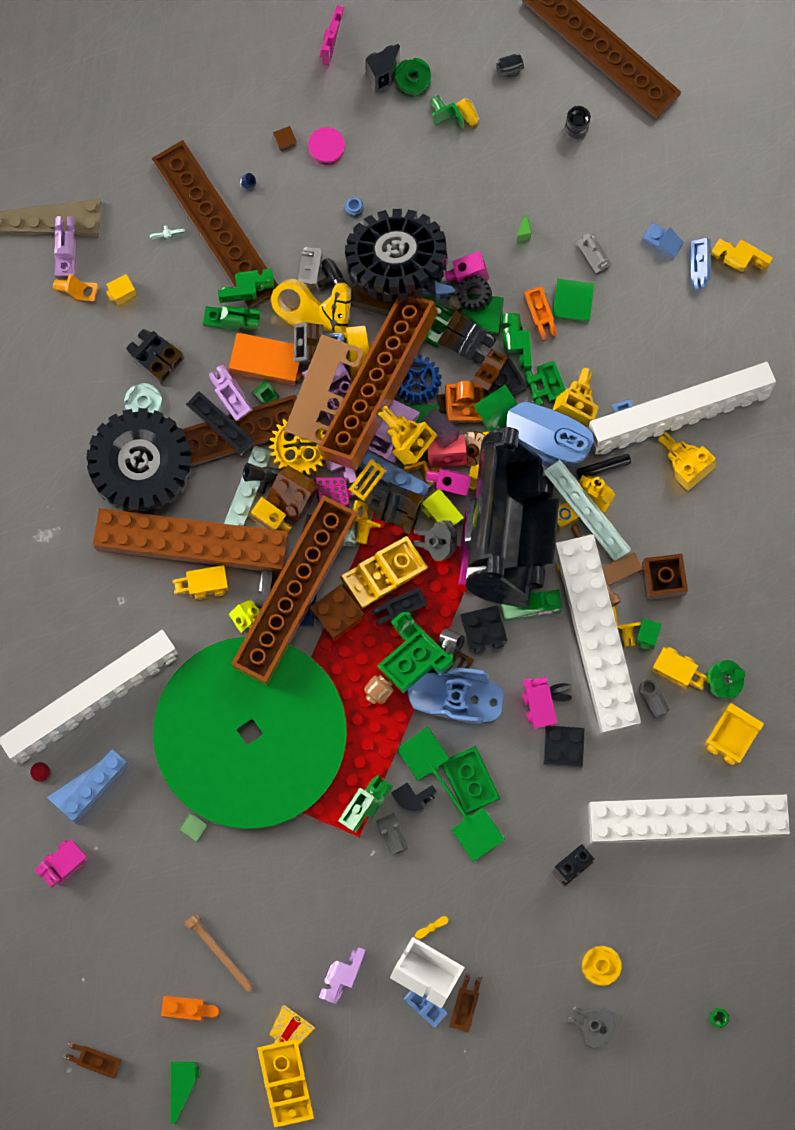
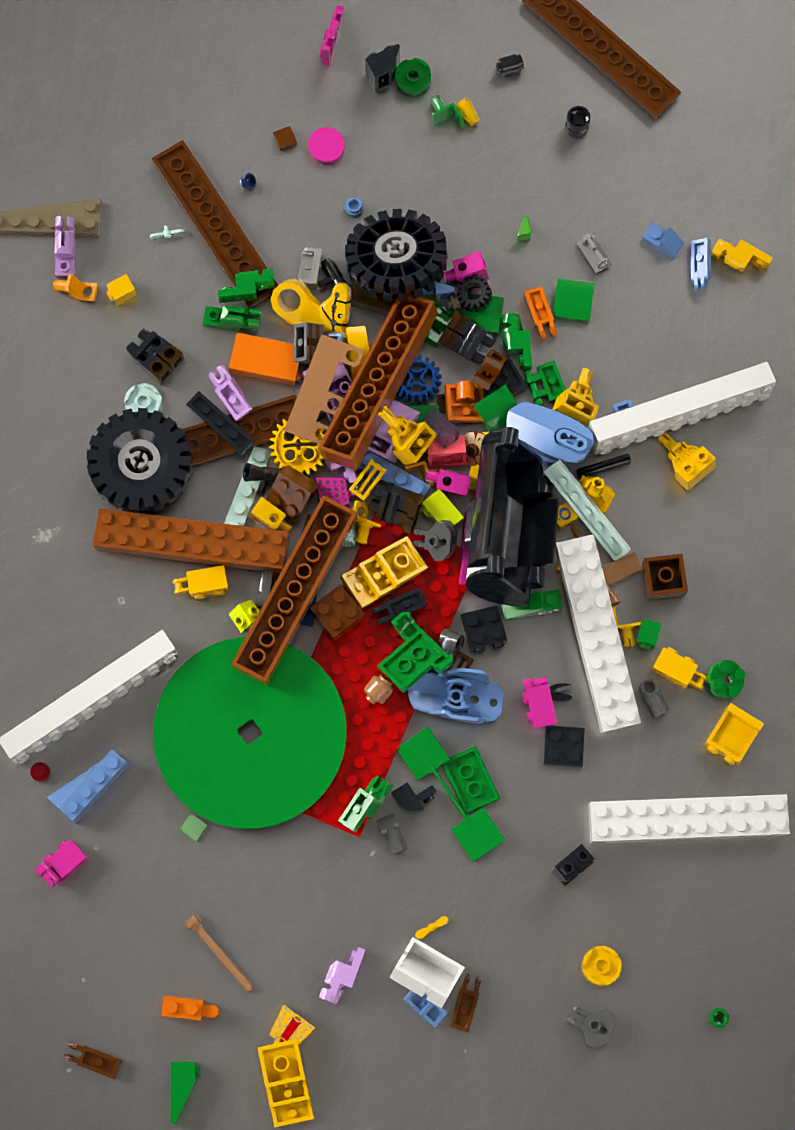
green slope [251,381,280,404] -> none

